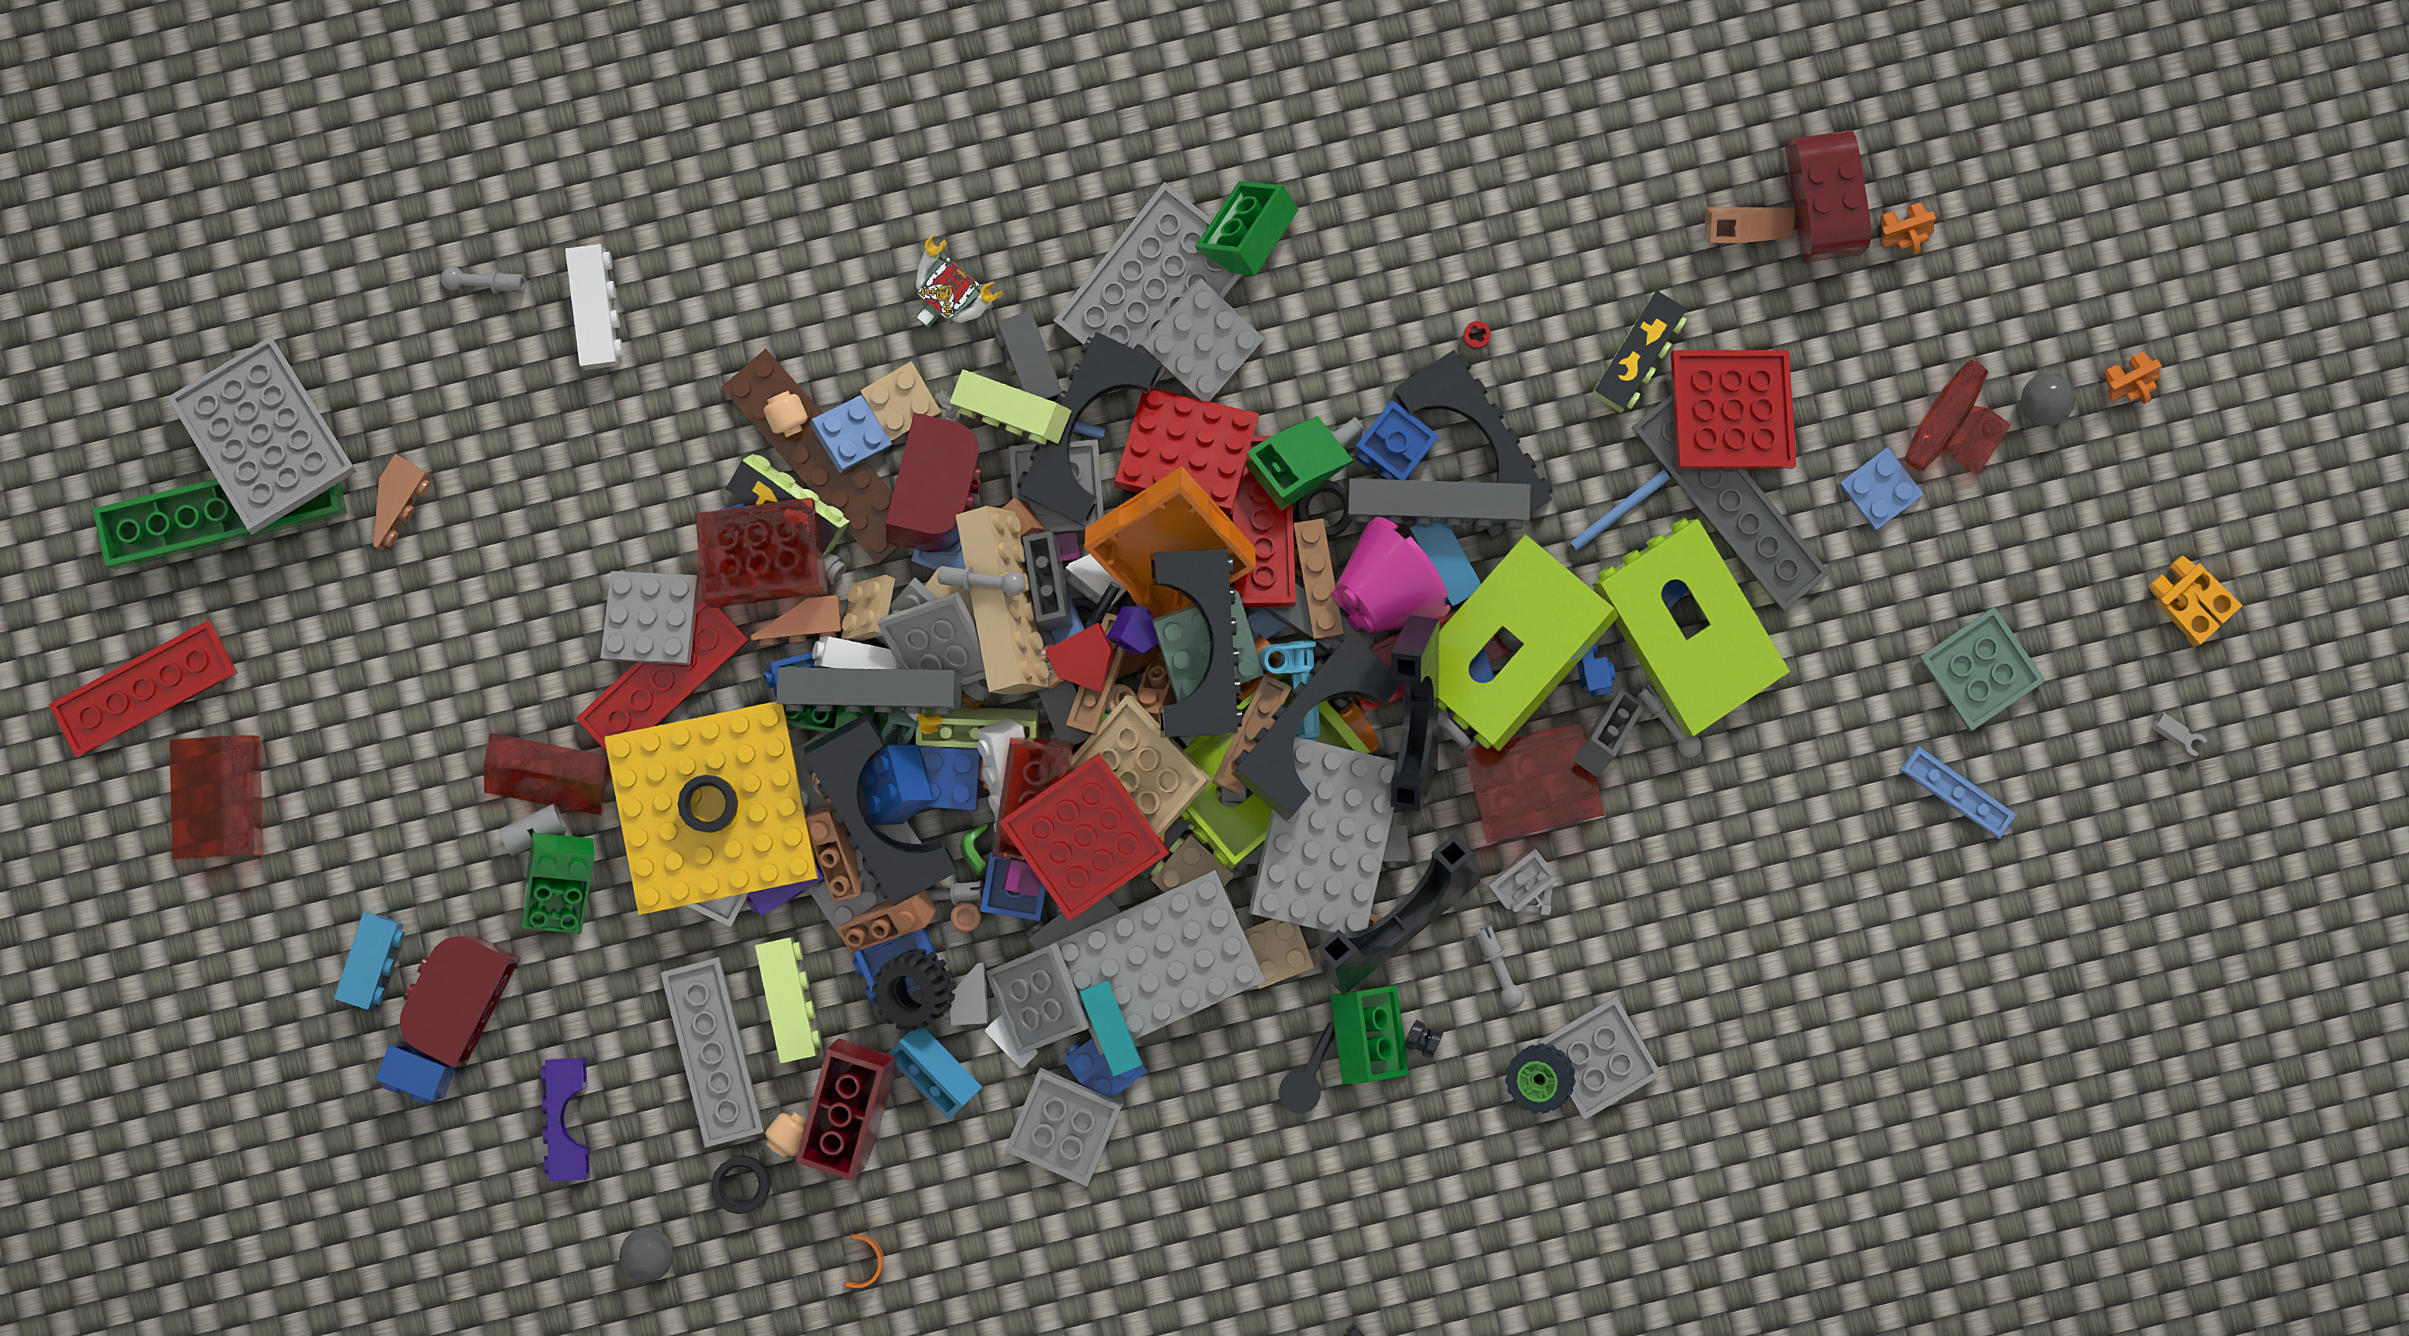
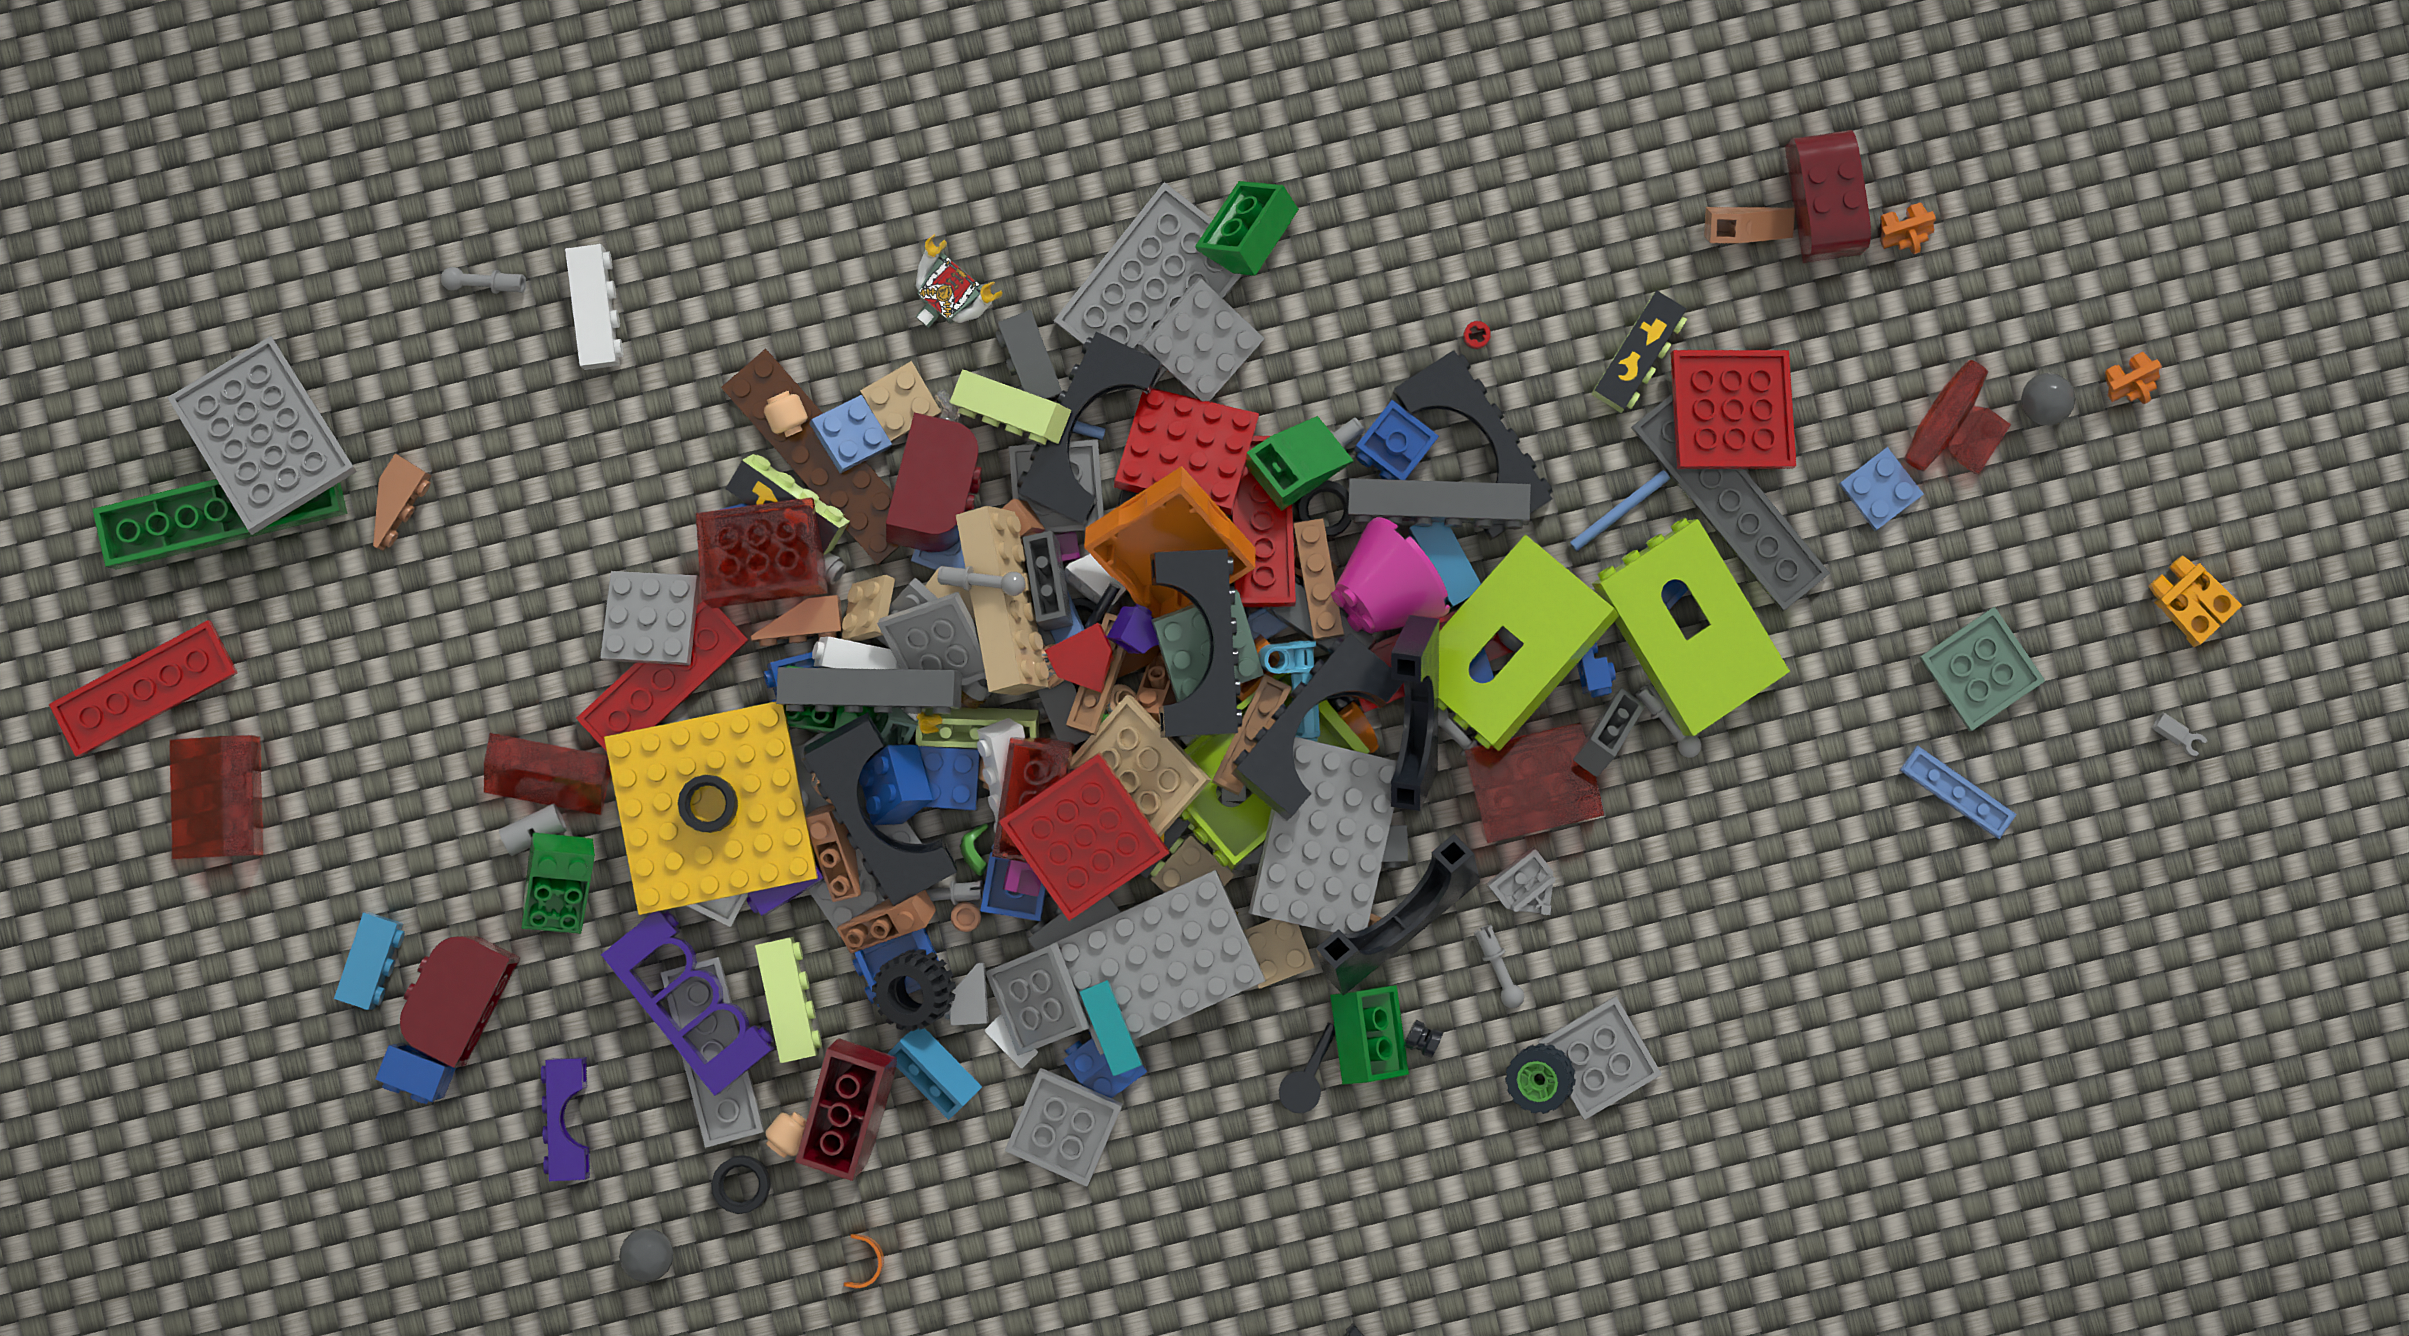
none -> dark purple fence [601,910,775,1096]

